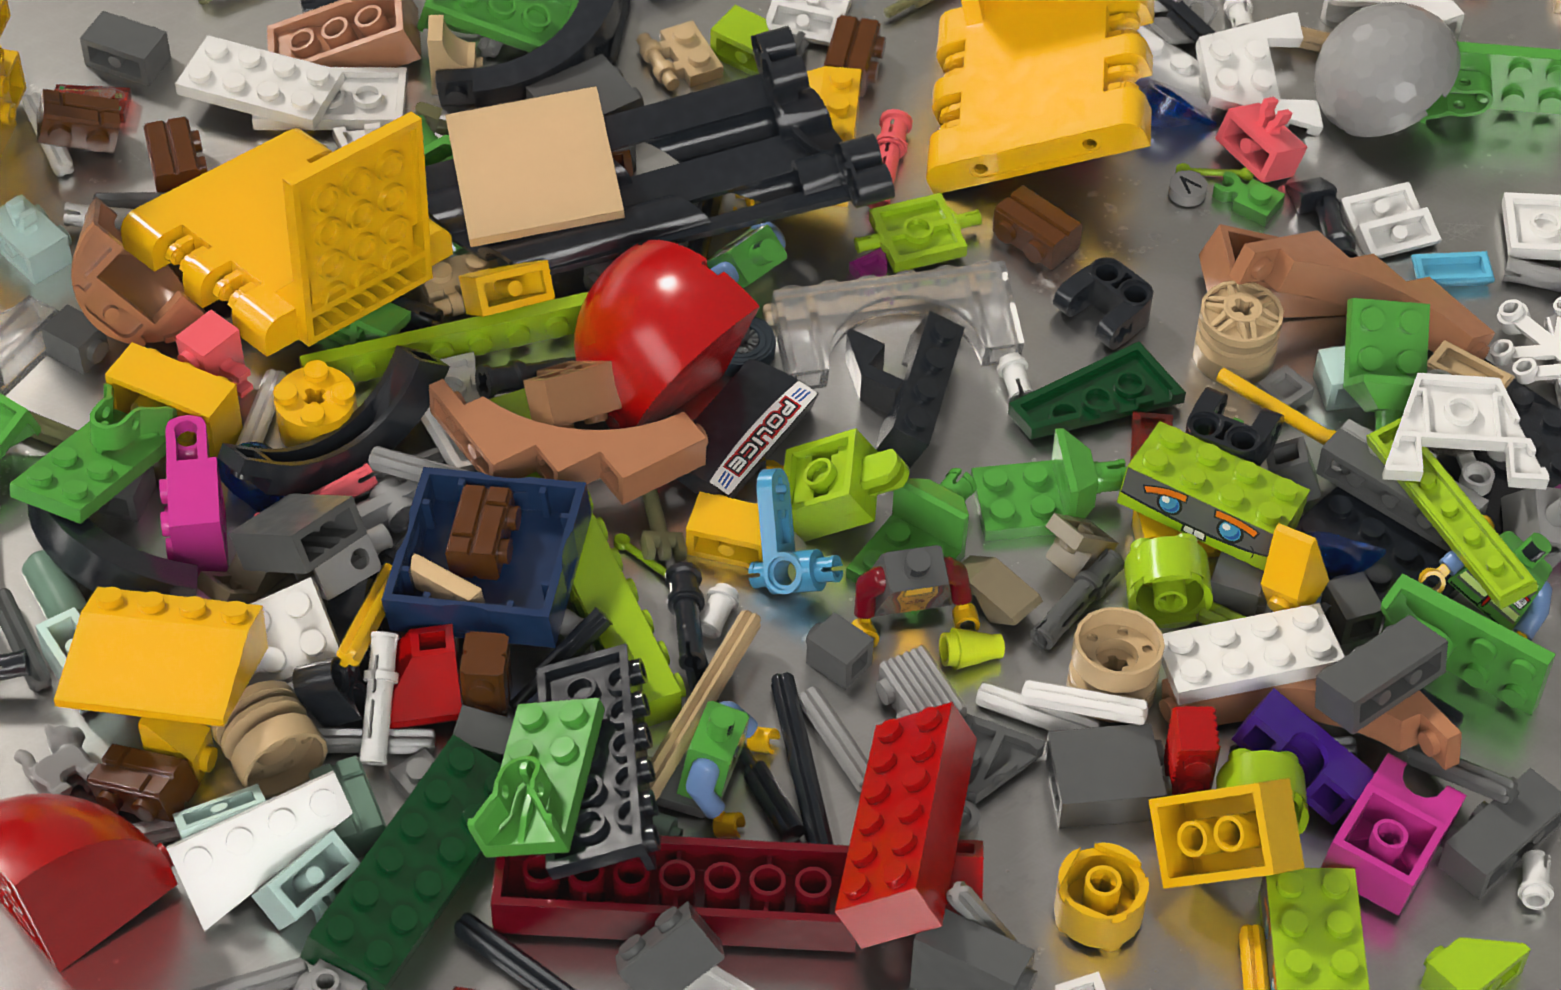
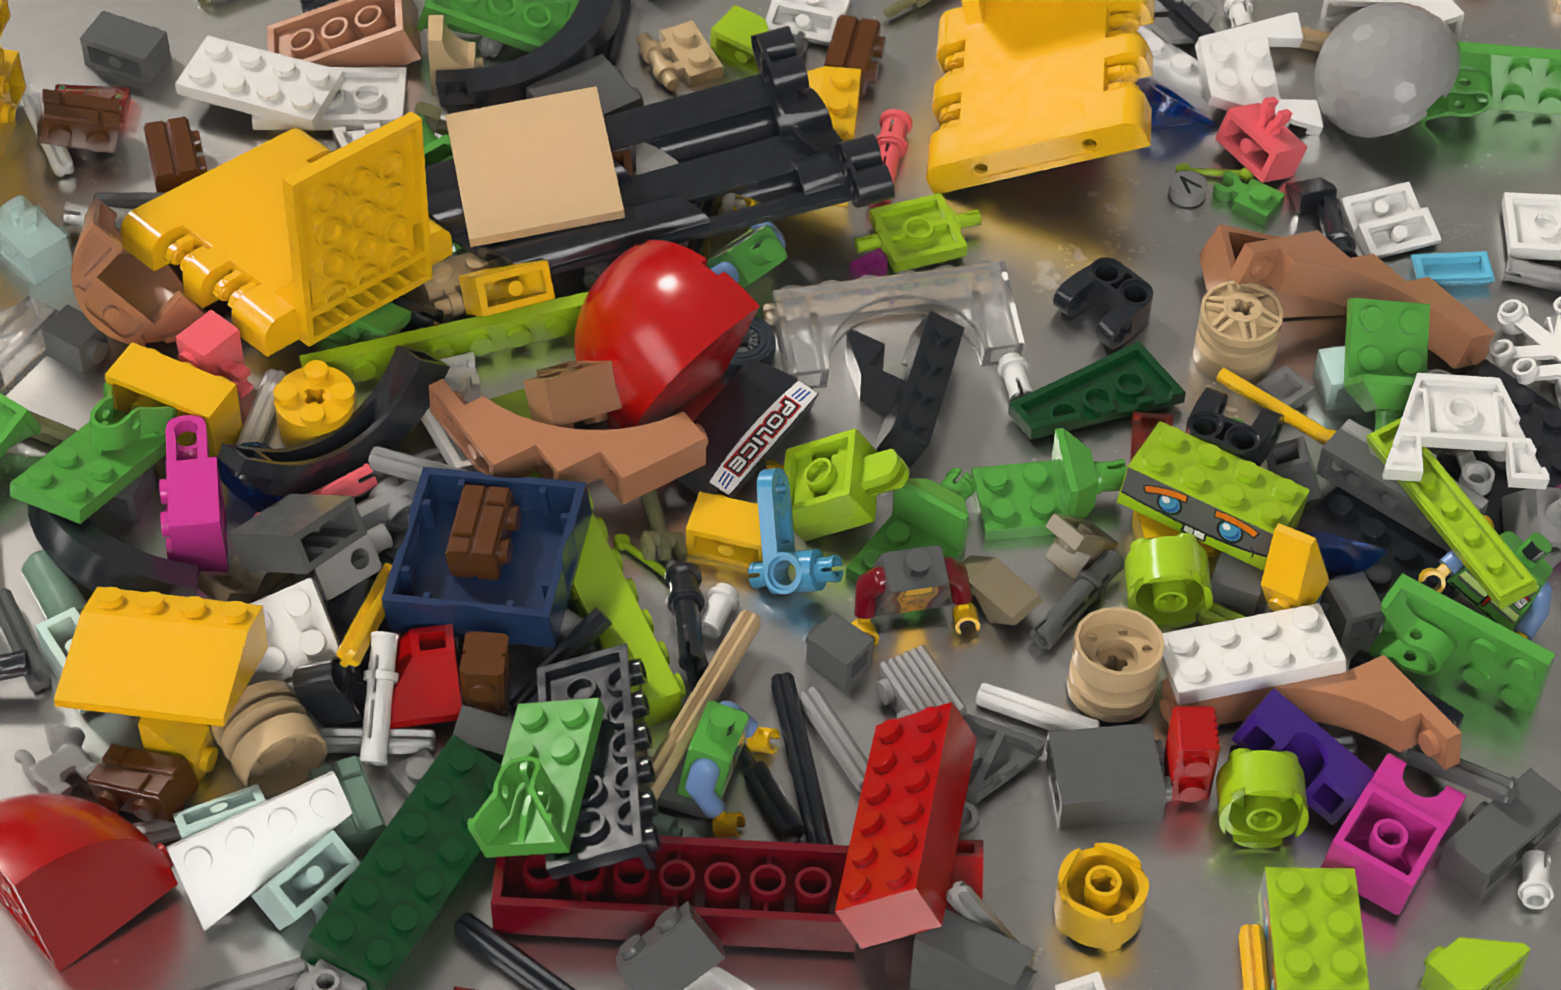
tan tile [410,554,485,603] -> none
black pin [475,356,576,399] -> none
neon yellow cone [939,628,1005,670] -> none
reddish brown brick [992,185,1083,271] -> none
white axle [1022,680,1148,725] -> none
yellow brick [1148,778,1305,889] -> none
dark grey brick [1315,615,1448,734] -> none
tan tile [1427,340,1515,389] -> none

